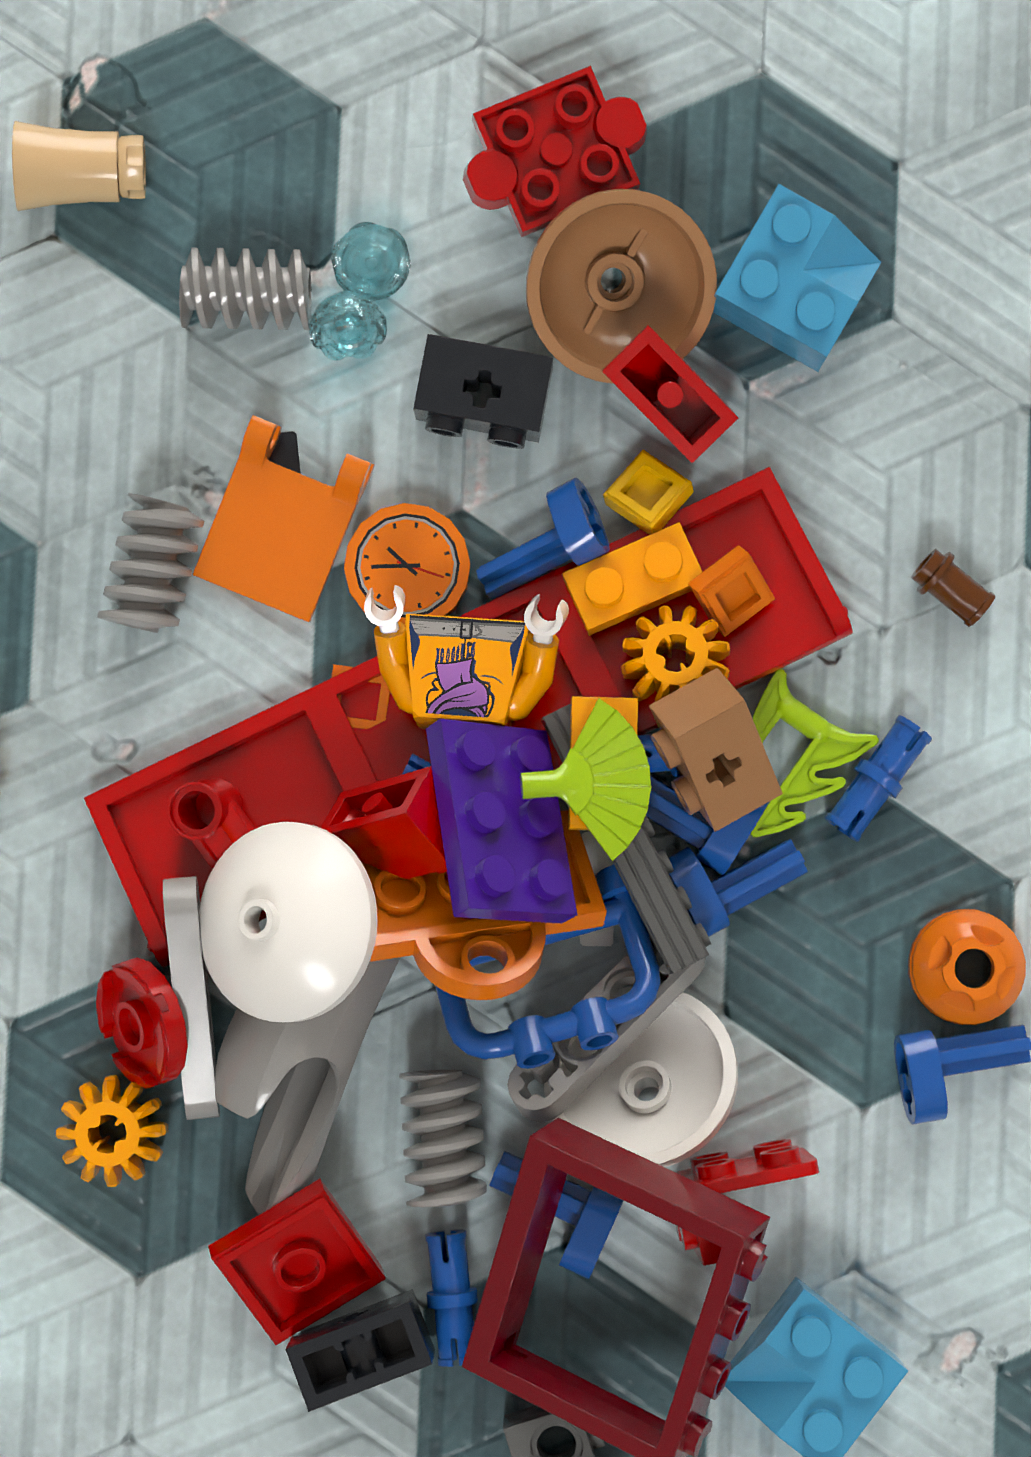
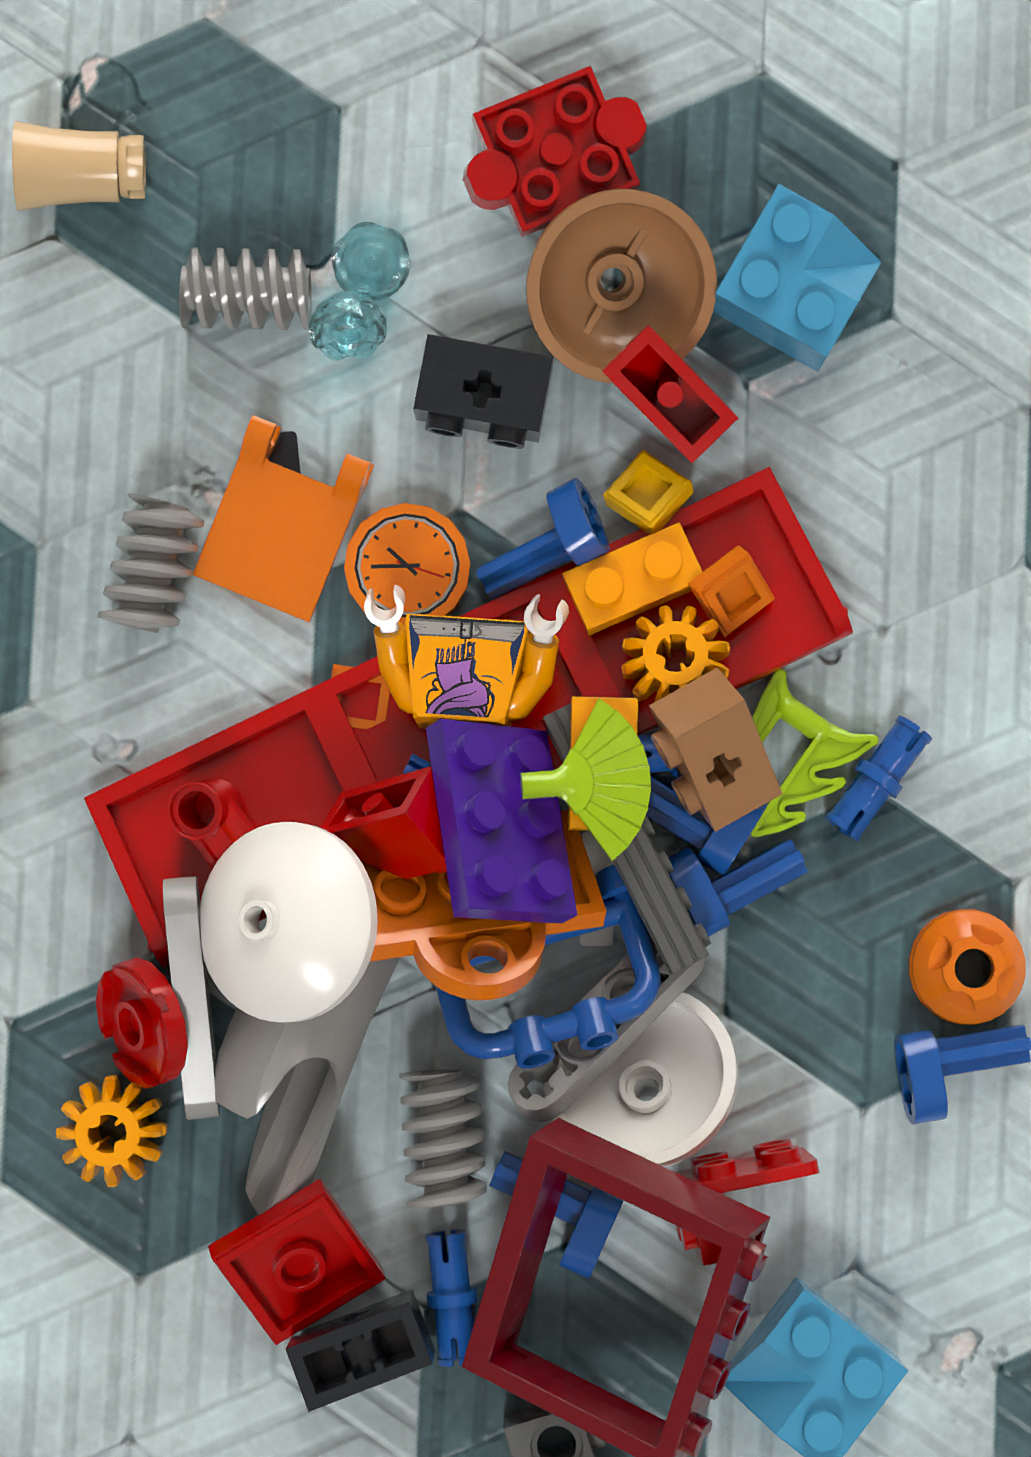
reddish brown pin [911,549,995,627] -> none

